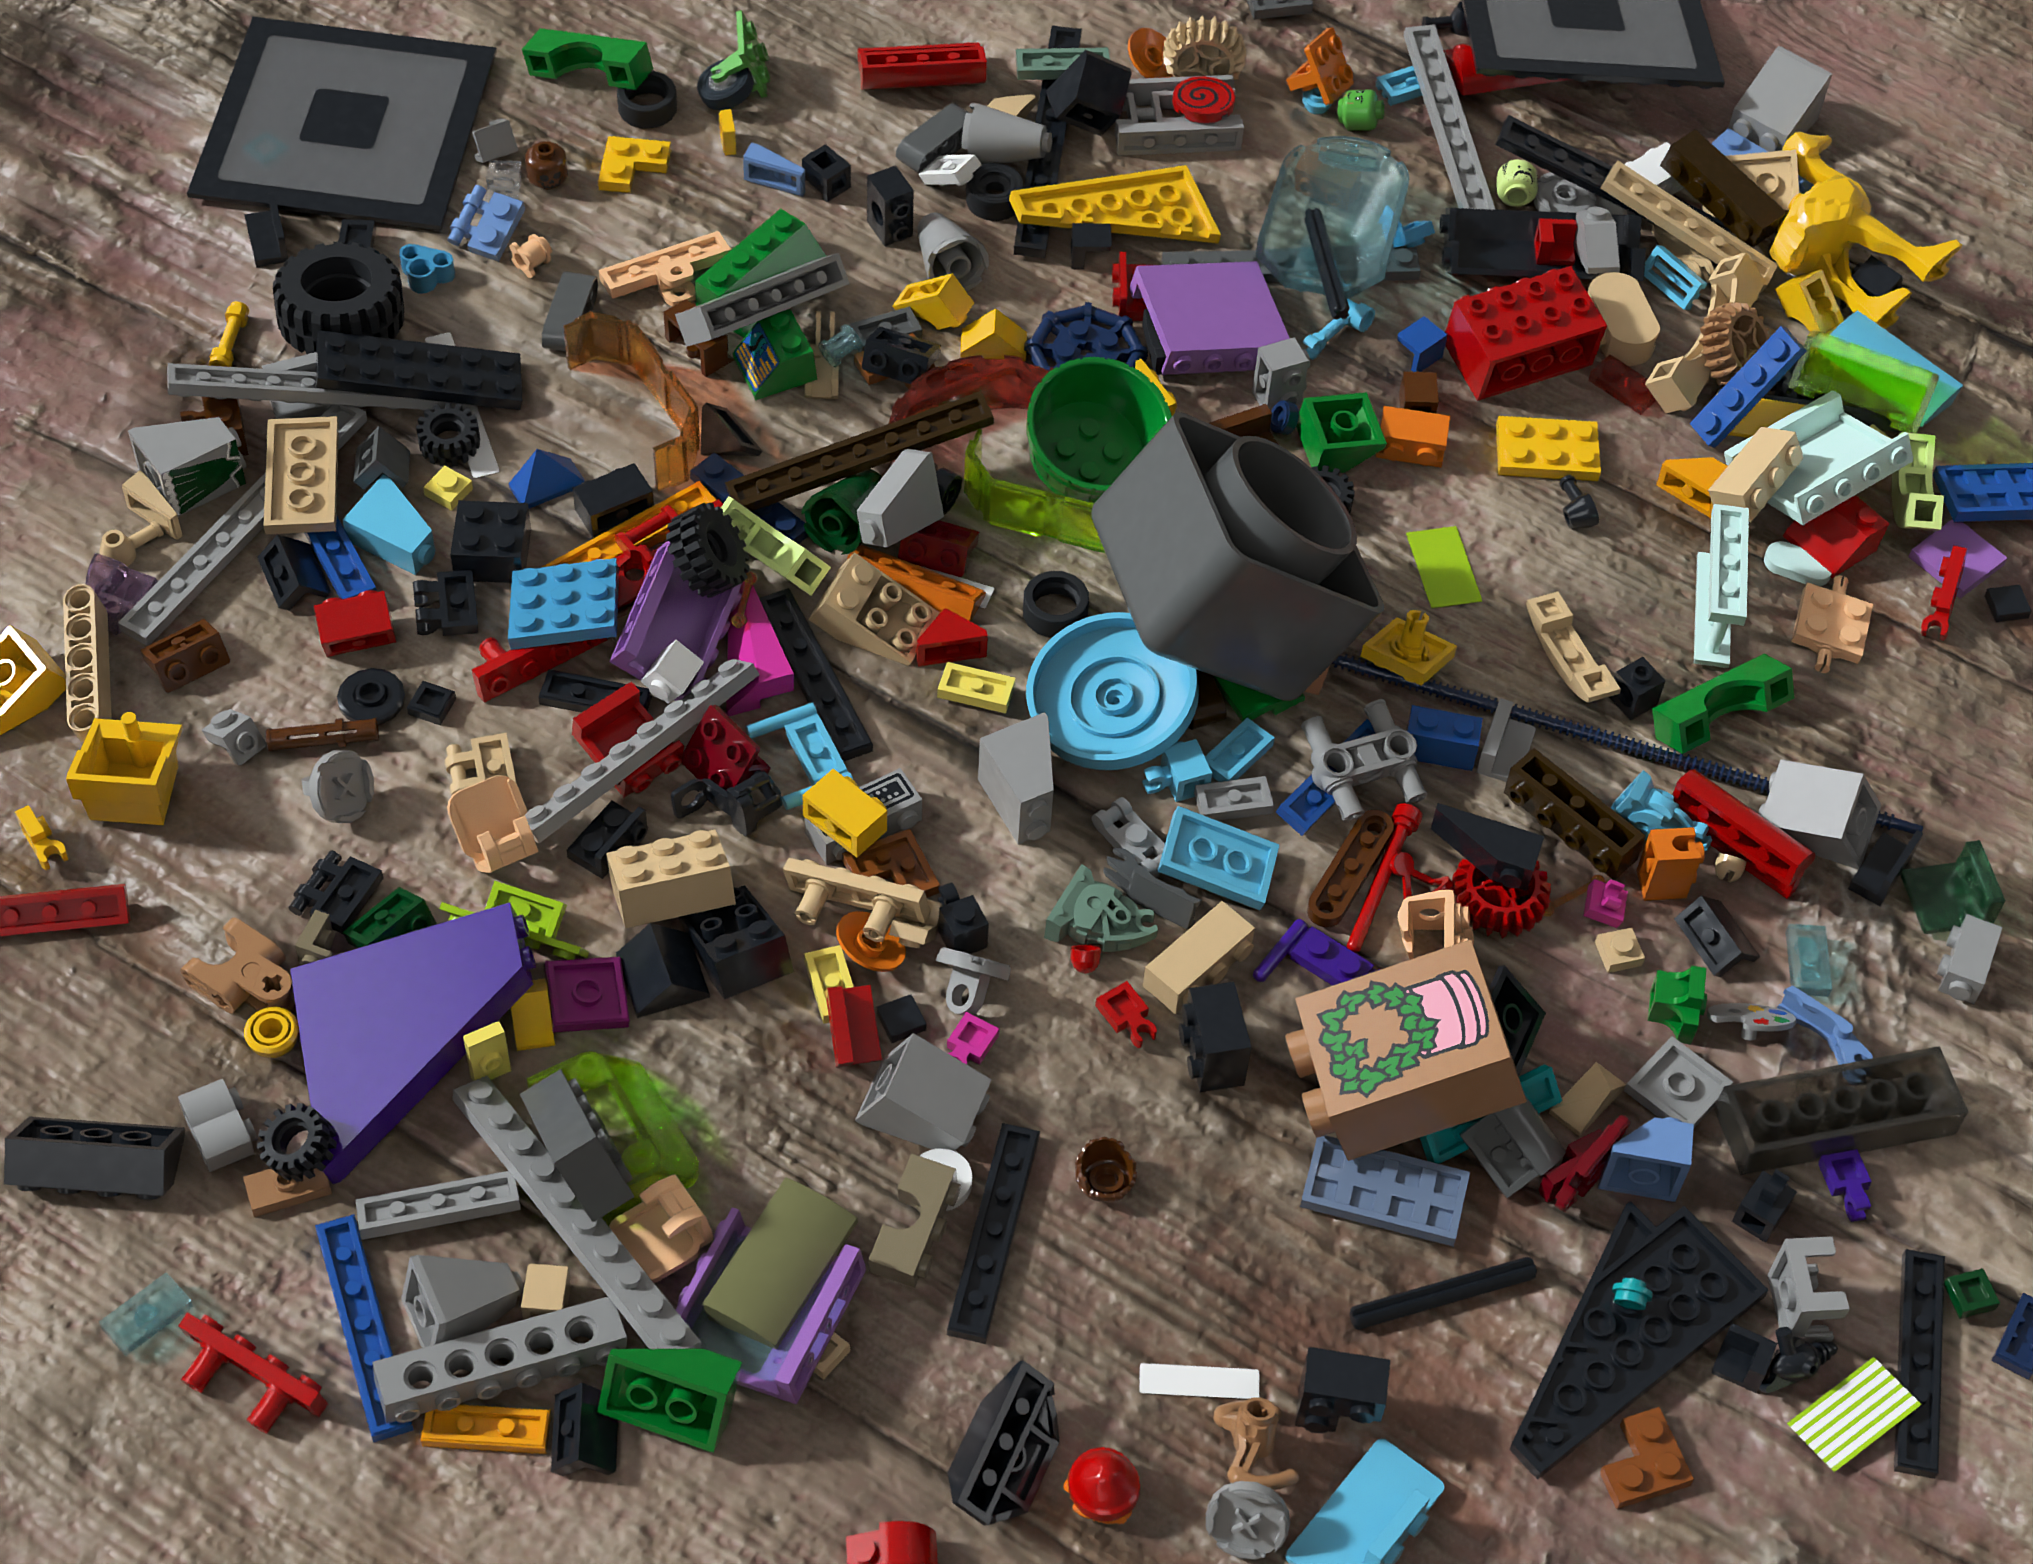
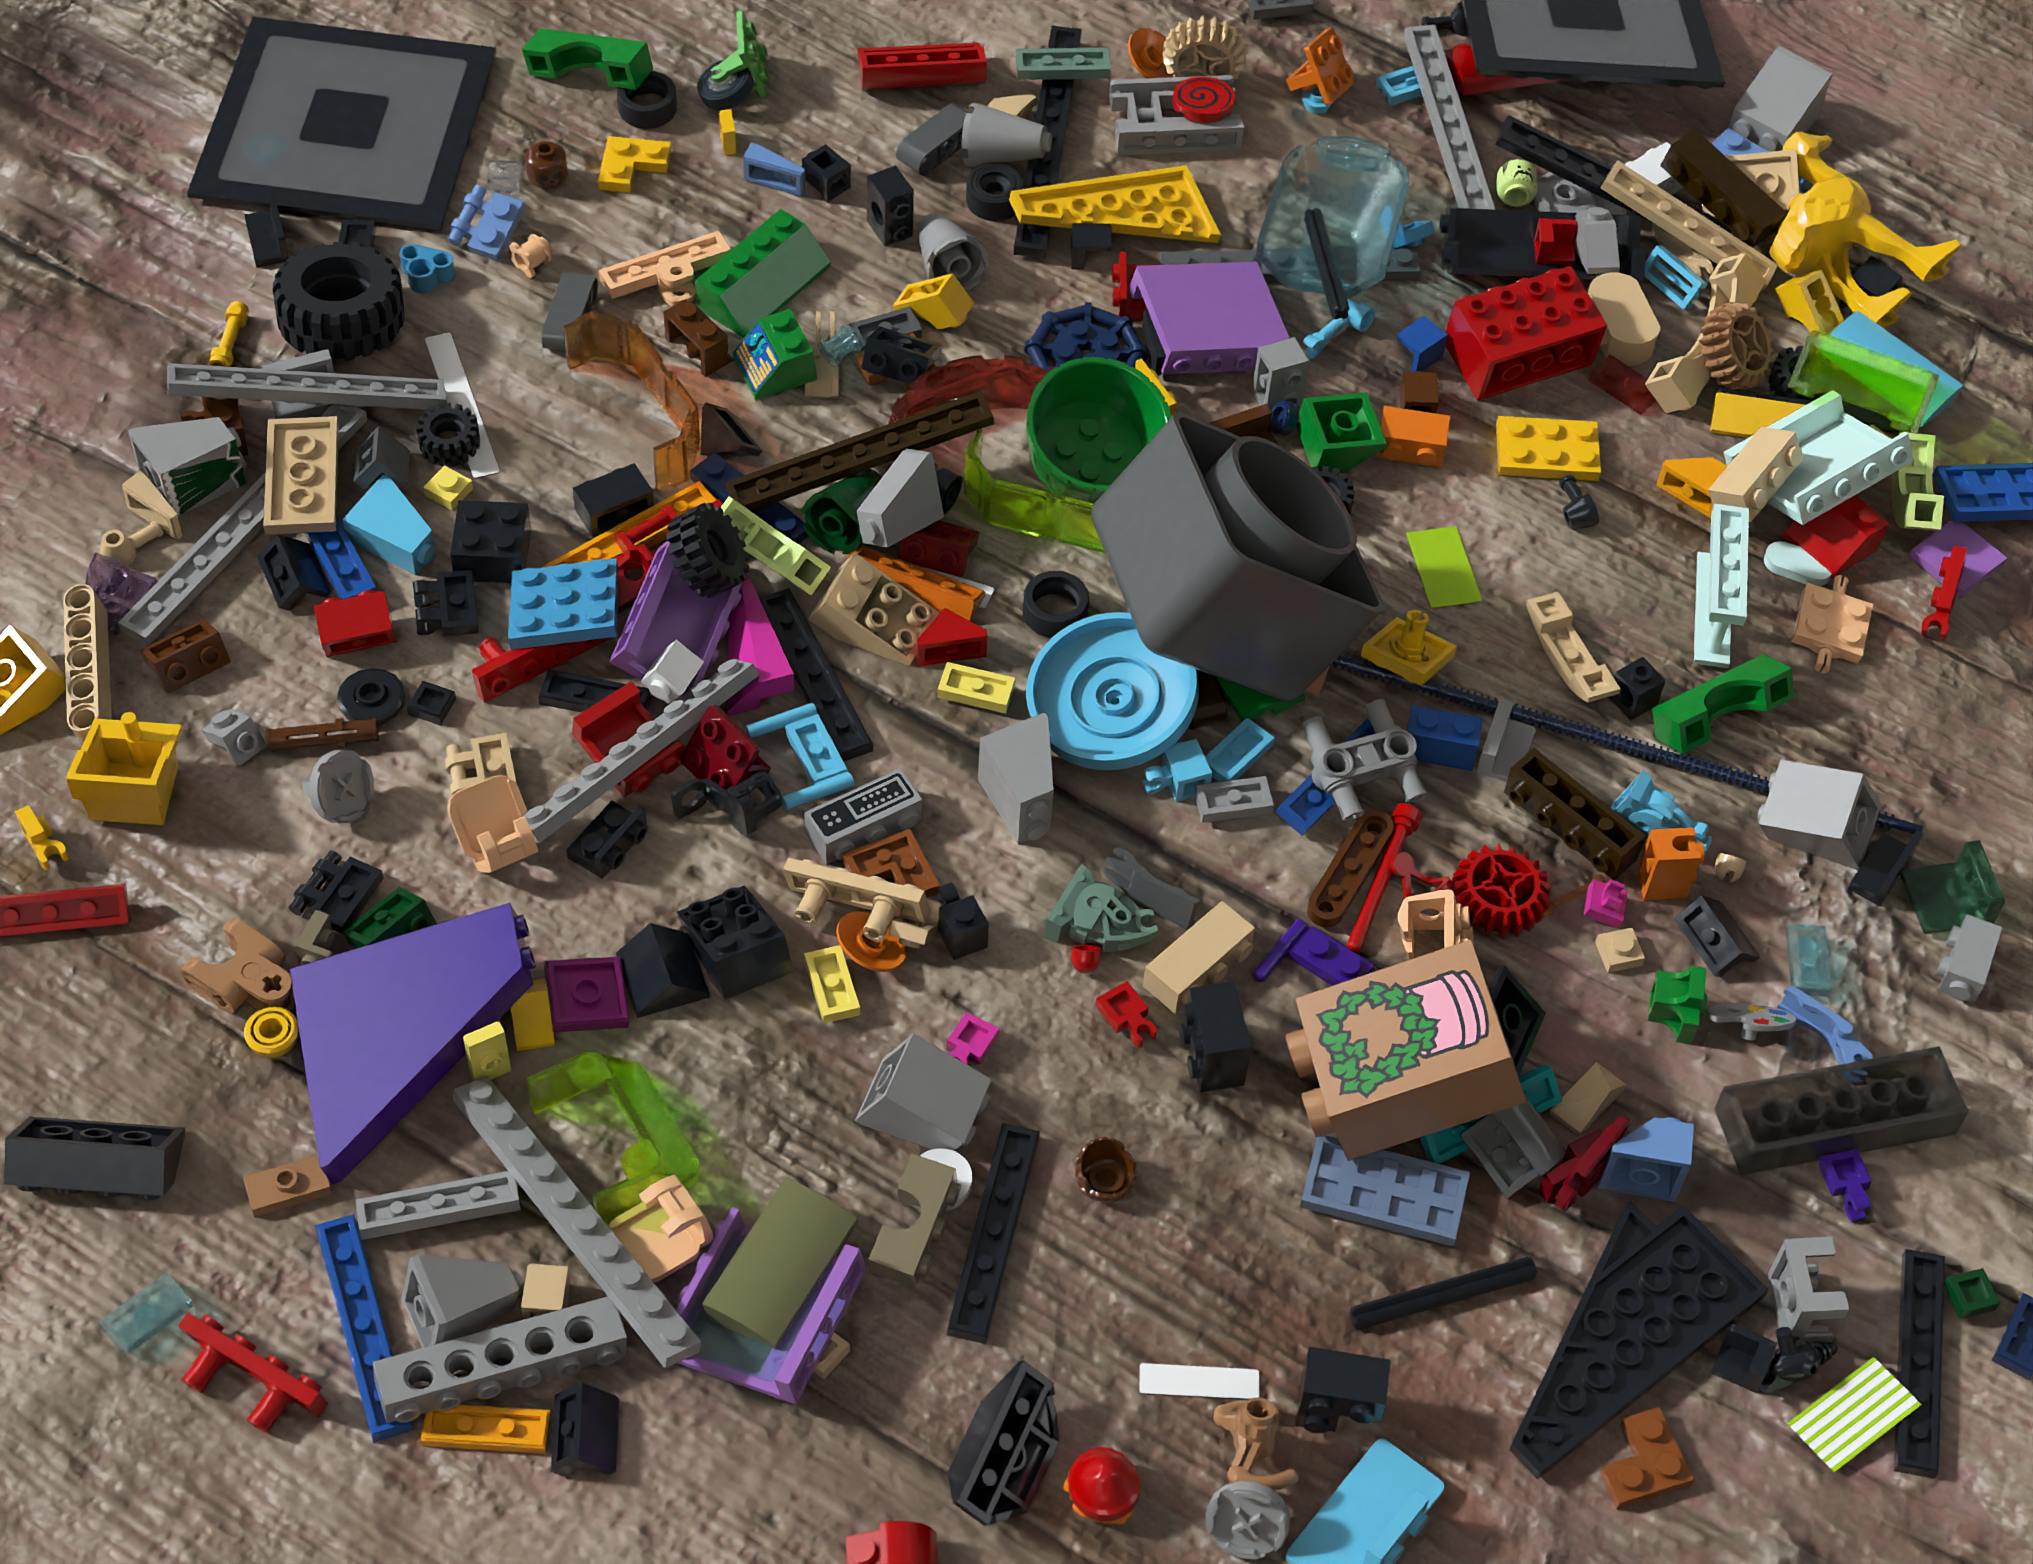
light grey brick [178,1079,258,1172] -> none
black tyre [257,1103,337,1182] -> none
black plate [316,330,523,410] -> none
lime bracket [439,881,590,960] -> none
light grey panel [473,118,519,163] -> none
blue slope [509,449,585,509] -> none
dark grey brick [520,1069,634,1223] -> none
green slope [597,1349,742,1453] -> none
tan brick [606,829,736,929] -> none
light grey brick [675,253,850,347] -> none
clear orange hinge [731,571,757,628] -> none
yellow brick [803,769,887,858] -> none
red panel [825,985,882,1067] -> none
black tile [876,994,927,1043] -> none
white plate [919,154,981,186] -> none
light grey tile [936,947,1011,1016] -> none
yellow slope [960,308,1027,361] -> none
black slope [1046,49,1132,136] -> none
light grey plate [1091,797,1165,878] -> none
medium azure plate [1157,806,1279,910] -> none
bright green head [1338,89,1384,131] -> none
black slope [1431,803,1545,891] -> none
teal plate [1612,1278,1653,1310] -> none
light grey plate [1624,1036,1733,1128] -> none
red brick [1672,769,1815,900] -> none
blue plate [1689,326,1807,448] -> none
black brick [1732,1169,1797,1243] -> none
black tile [1984,584,2032,623] -> none

